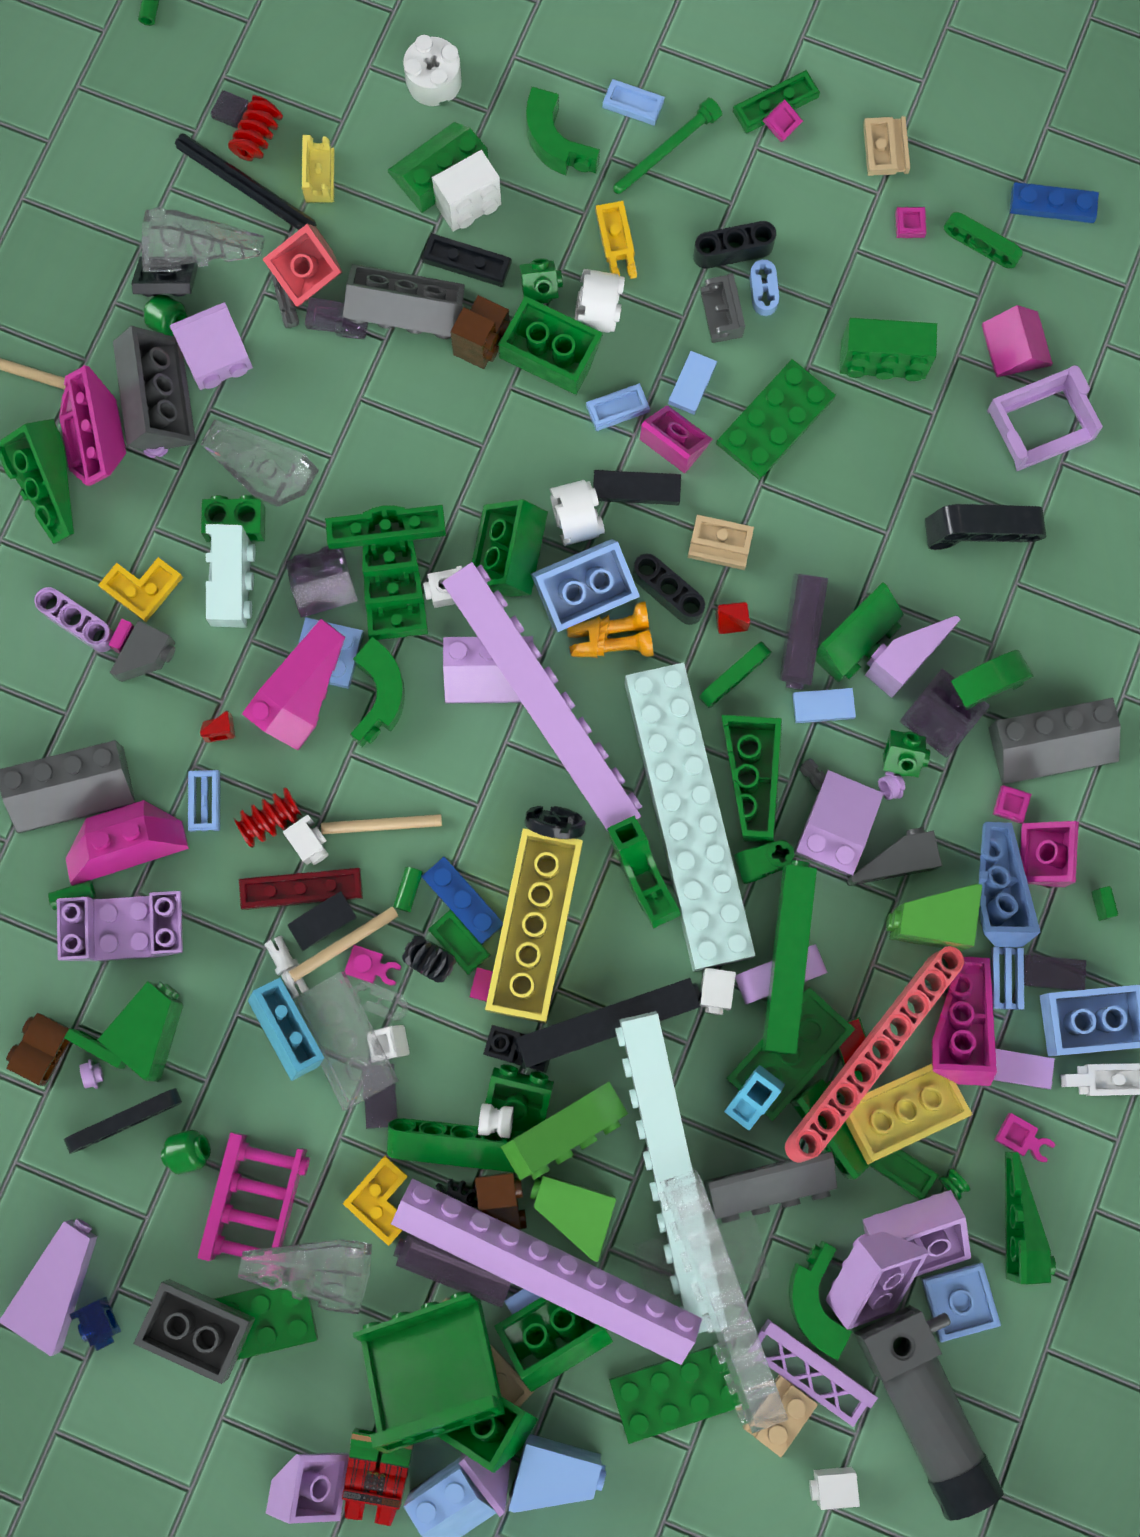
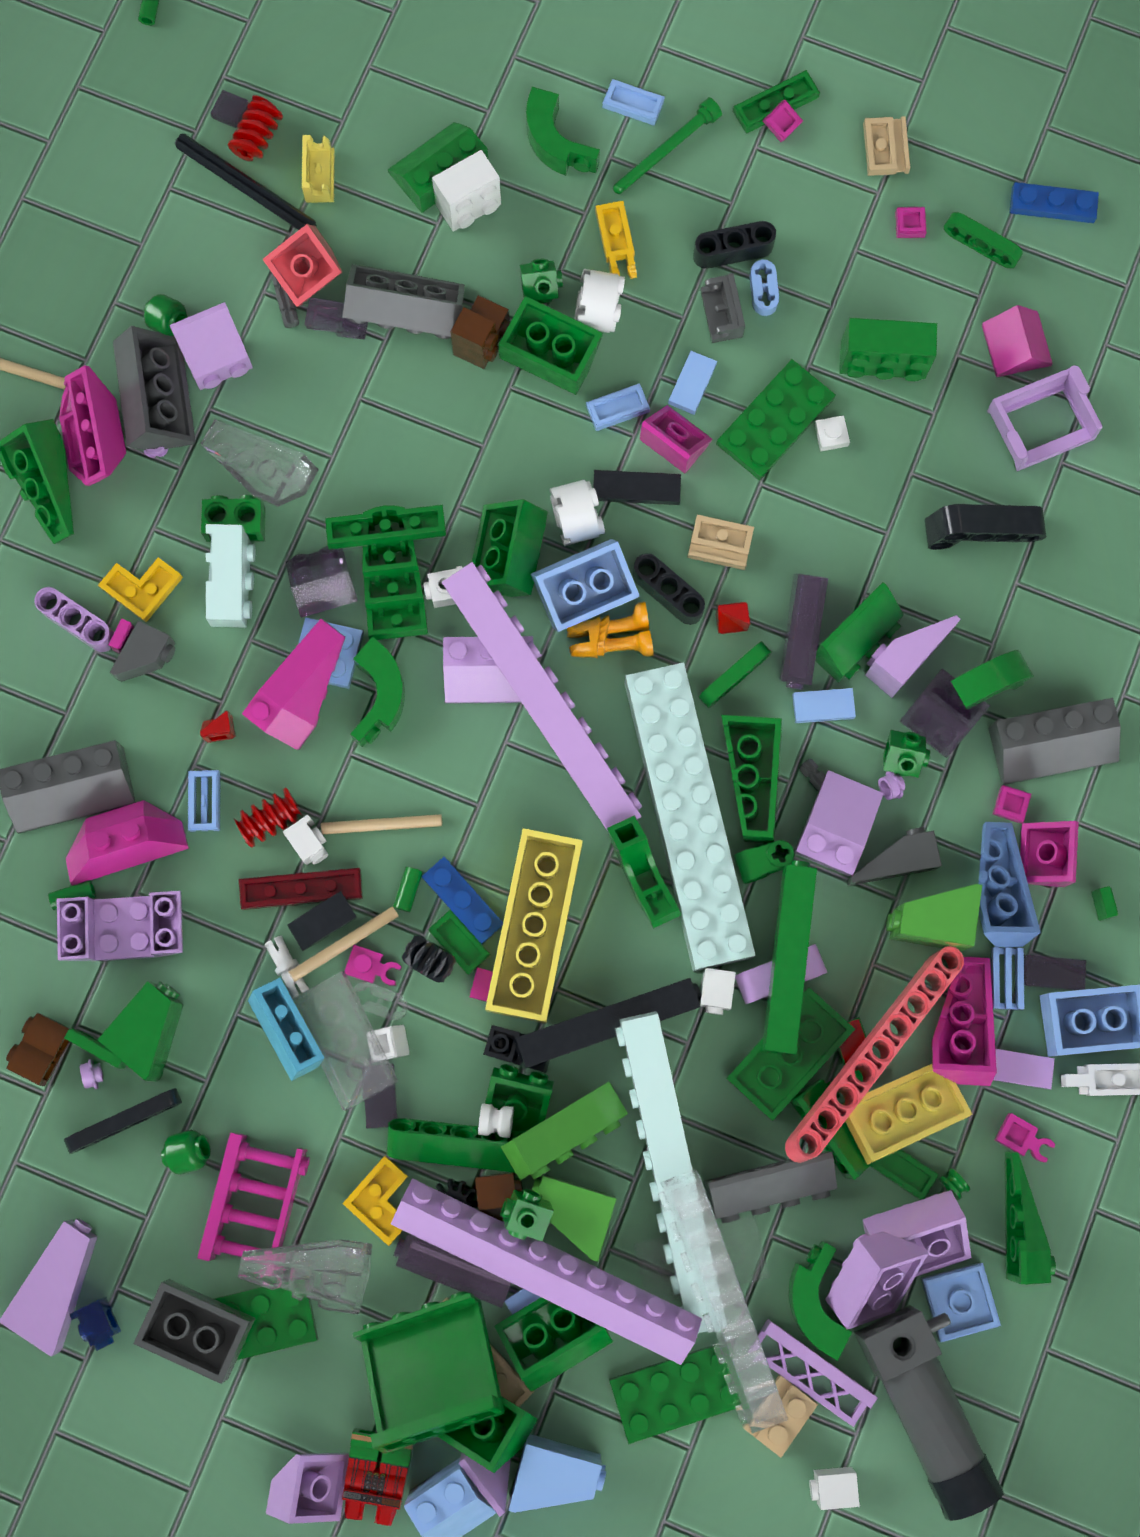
black plate [131,256,198,297] -> none
clear wedge [142,208,265,272] -> none
white brick [403,35,462,106] -> none
black tile [422,233,512,287] -> none
black tile [524,806,586,839] -> none
medium azure brick [724,1065,785,1131] -> none
none -> green brick [500,1189,554,1241]
none -> white plate [814,415,850,452]

